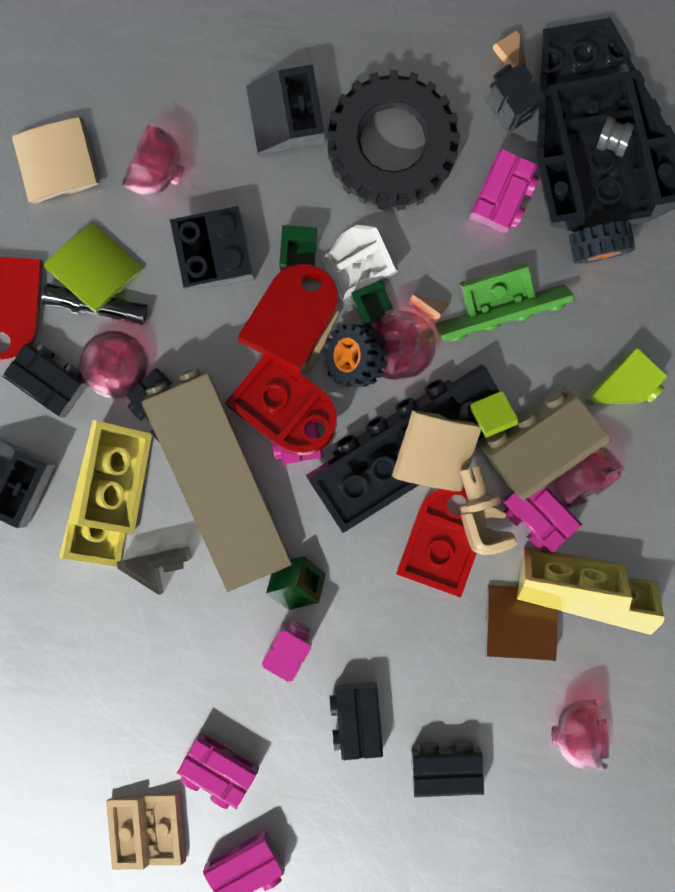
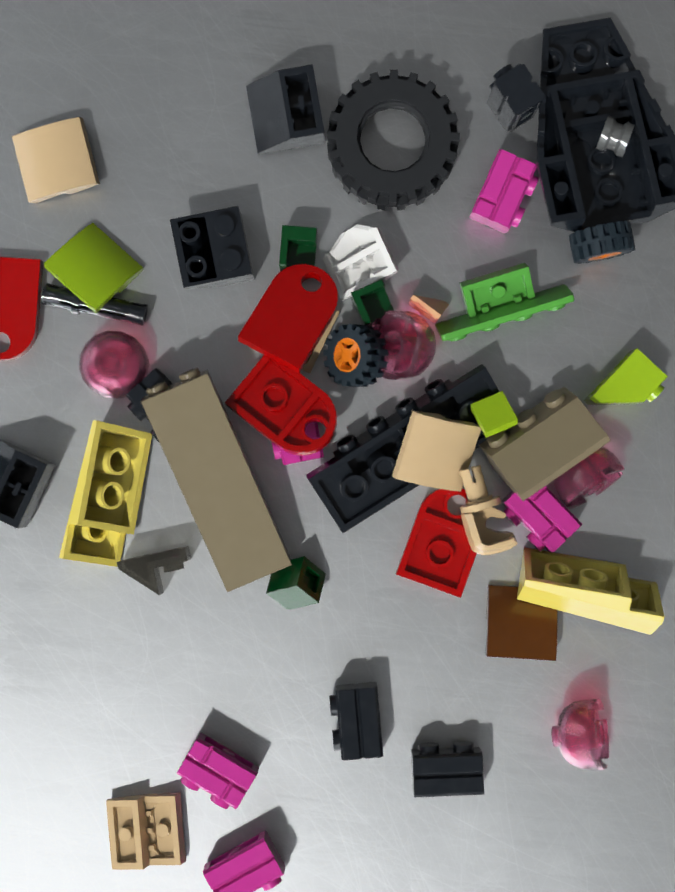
black brick [2,343,88,418] -> none
clear pink cylinder [122,124,184,196] -> none
dark pink brick [261,620,313,682] -> none
light nougat slope [493,30,527,68] -> none

